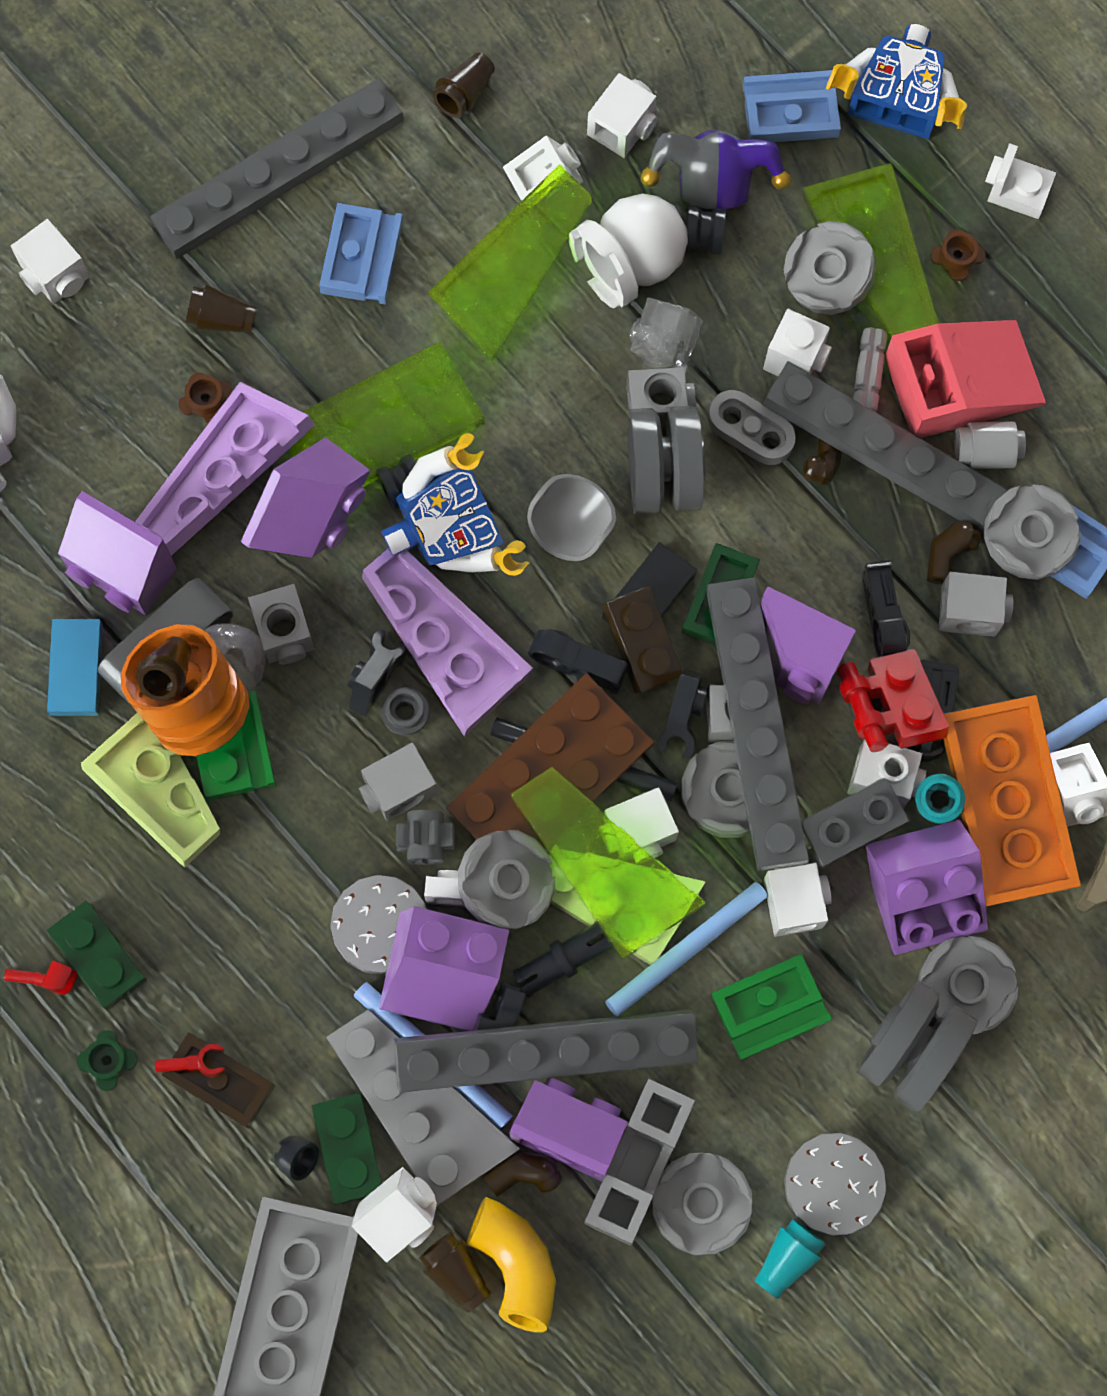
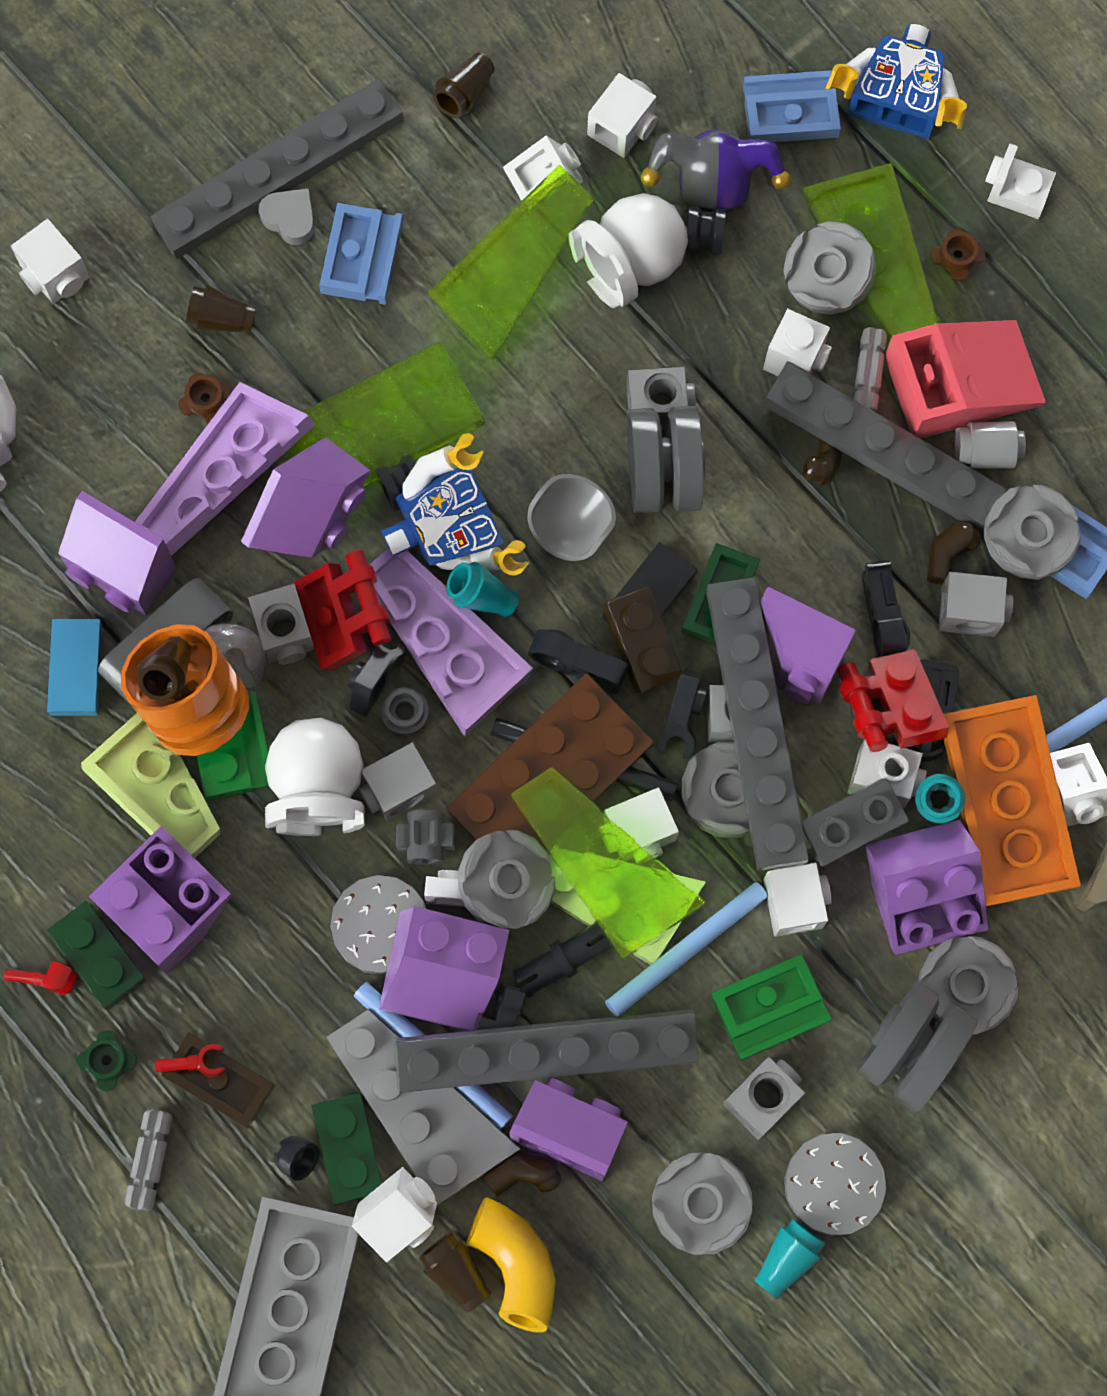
light grey arch [584,1079,695,1246] -> none
clear brick [630,298,703,373] -> none
light grey plate [708,390,796,465] -> none
none -> medium lavender slope [89,826,232,974]
none -> light grey axle [125,1109,172,1211]
none -> light grey tile [259,188,314,245]
none -> white tile [265,718,365,836]
none -> red plate [294,550,391,670]
none -> teal cone [446,562,519,617]
none -> light grey brick [723,1057,805,1140]

